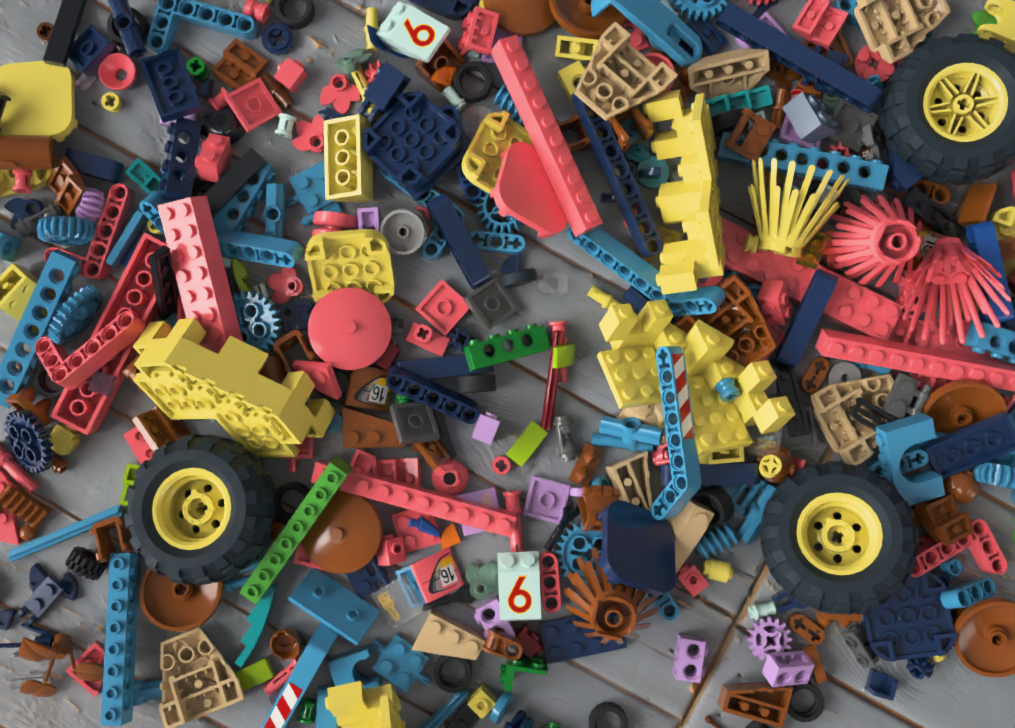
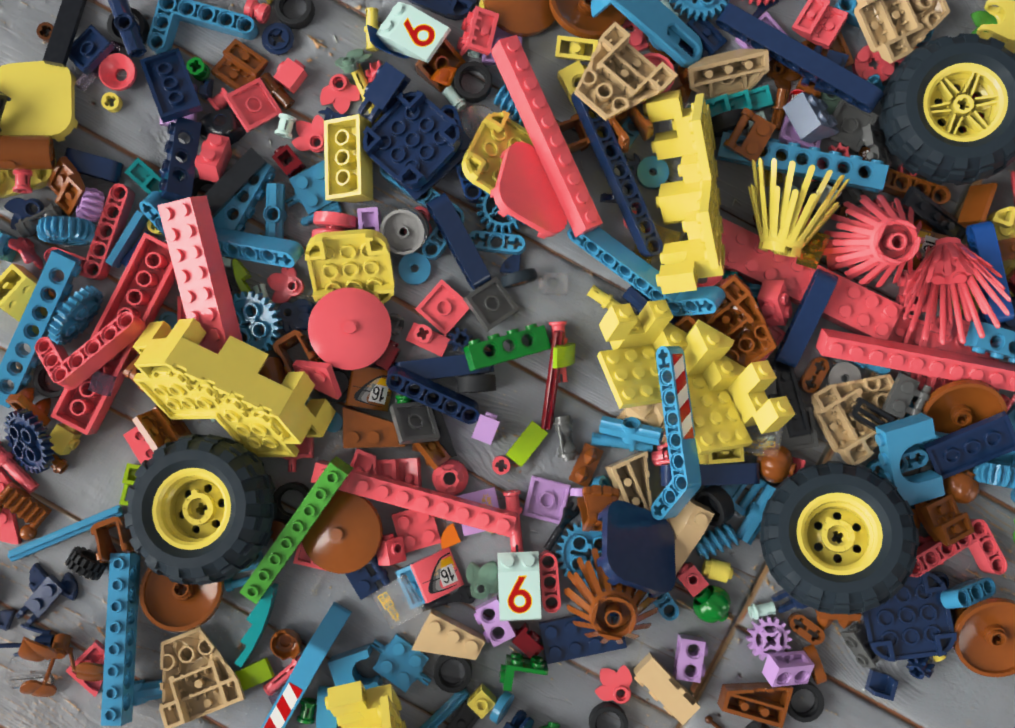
black tile [149,245,177,320] -> none
dark azure plate [288,568,381,646] -> none
blue bar [408,516,439,537] -> none
dark orange piece [481,628,523,661] -> none
dark azure plant [627,143,650,163] -> none
dark blue tile [638,167,661,179] -> none
dark azure wheel [715,377,741,402] -> none
light yellow bush [743,233,759,253] -> none
light yellow wheel [759,455,782,478] -> none
dark blue slope [886,146,923,194] -> none
dark azure plate [940,556,963,579] -> none
none -> coral plate [8,237,43,270]
none -> dark red brick [272,144,306,178]
none -> dark azure piece [398,252,431,285]
none -> coral plate [595,665,632,704]
none -> tan wedge [633,652,701,725]
none -> green plant [693,585,731,623]

